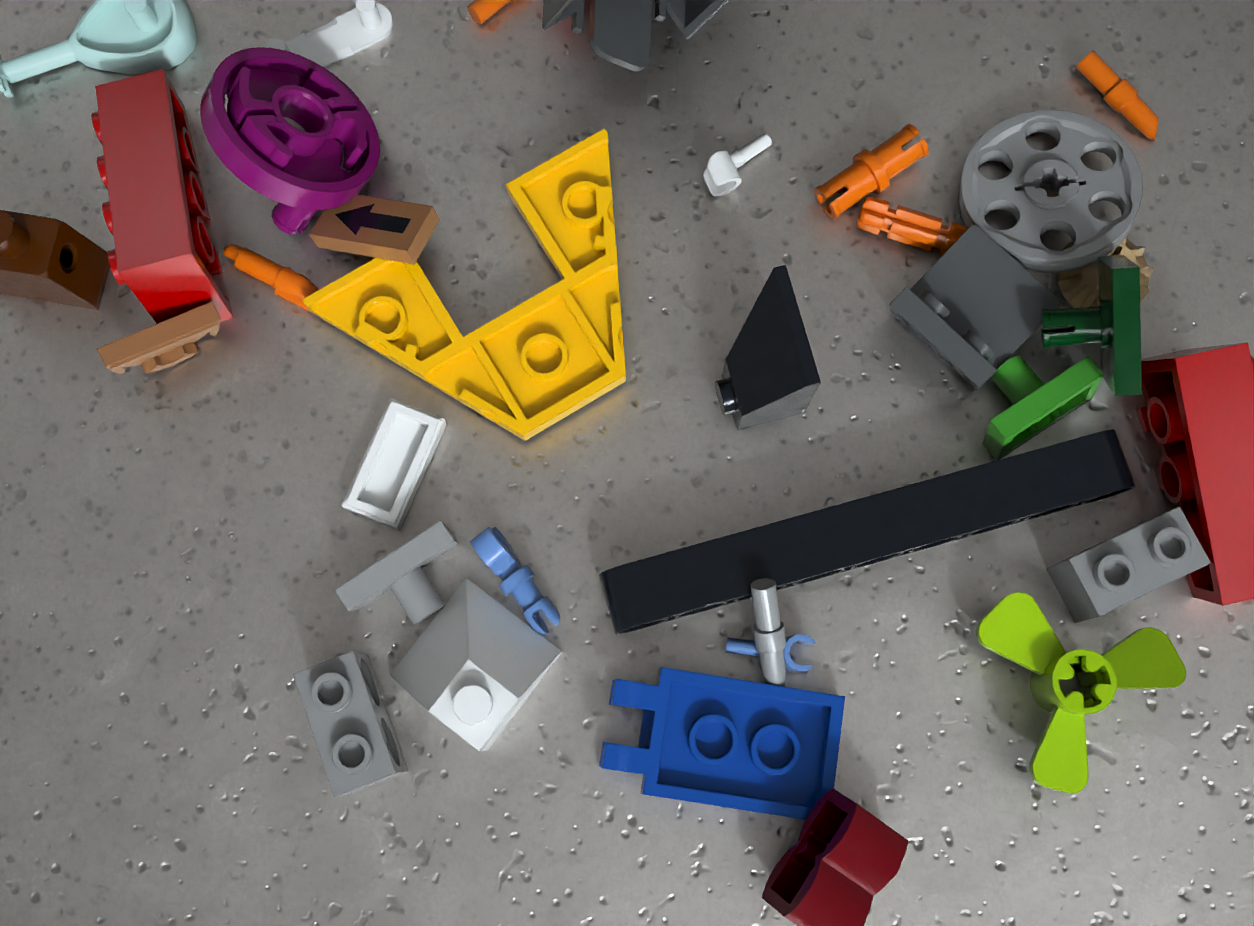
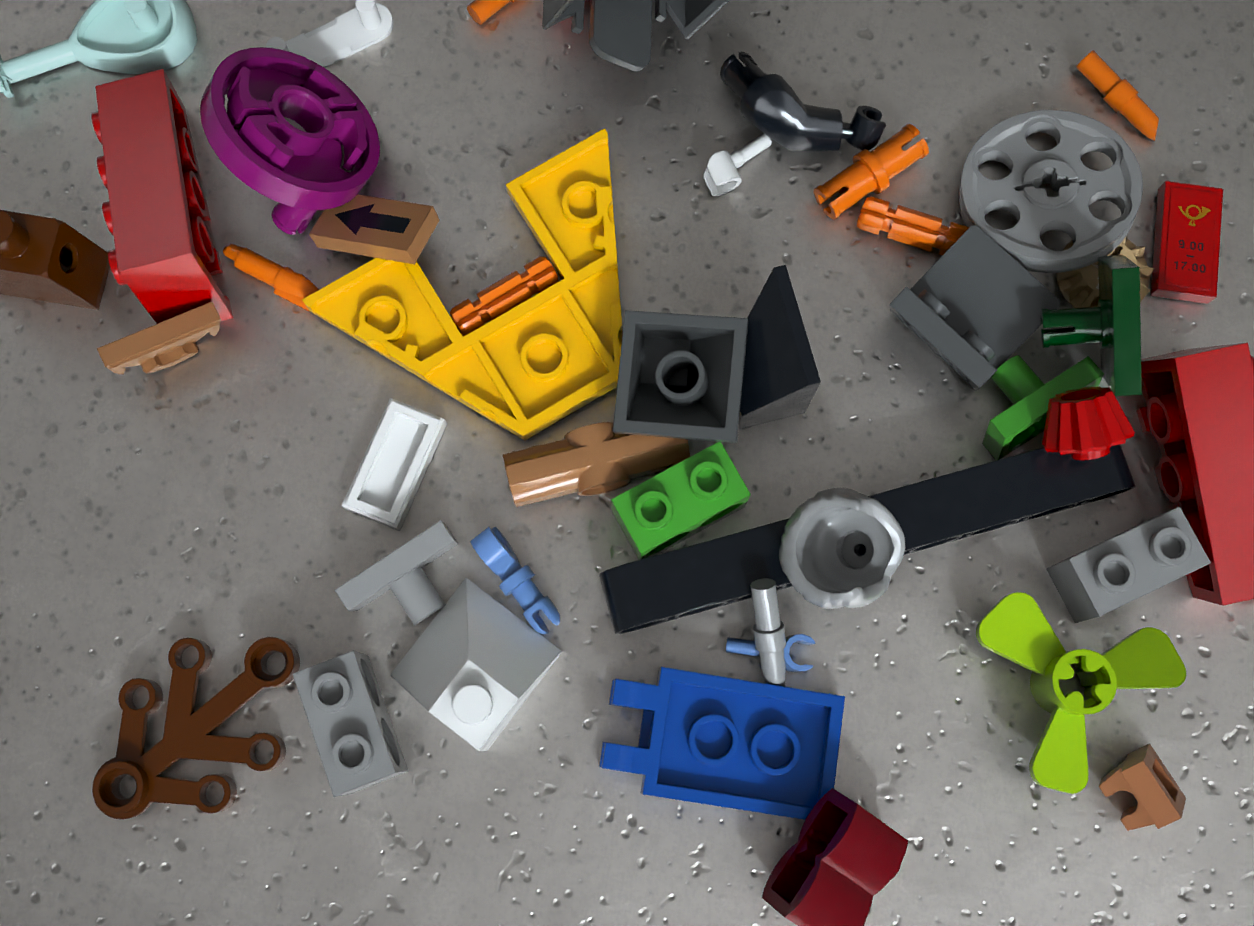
none -> reddish brown plant [92,637,300,819]
none -> orange axle [450,256,559,337]
none -> medium nougat piece [503,422,691,507]
none -> bright green brick [611,442,751,560]
none -> dark grey slope [613,310,749,443]
none -> black arm [720,52,886,151]
none -> light grey piece [779,488,905,609]
none -> red piece [1042,386,1135,460]
none -> nougat tile [1099,743,1186,831]
none -> red tile [1150,181,1223,304]

